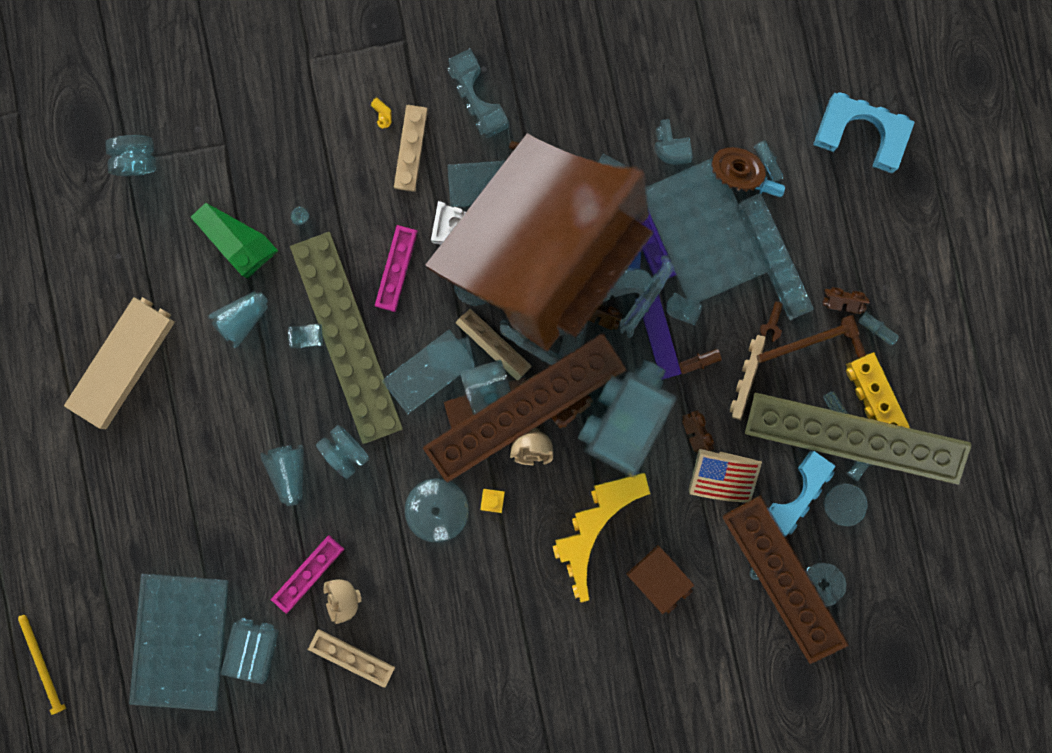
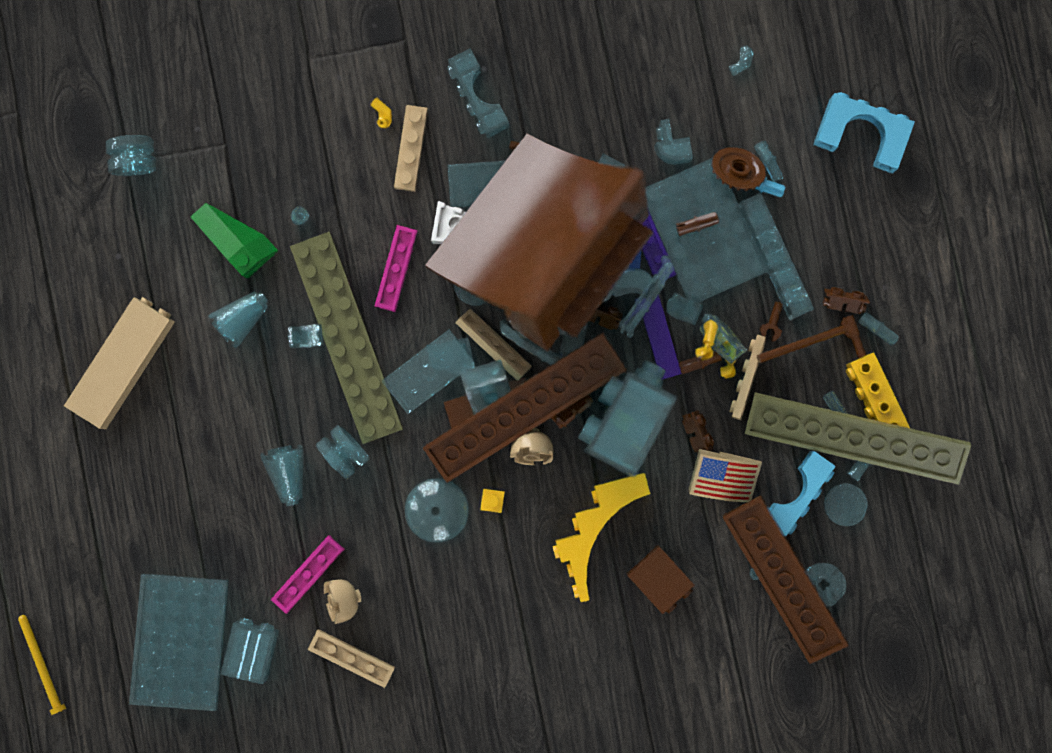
none -> reddish brown axle [675,212,719,236]
none -> torso [696,314,747,379]
none -> clear light blue arm [729,46,754,76]

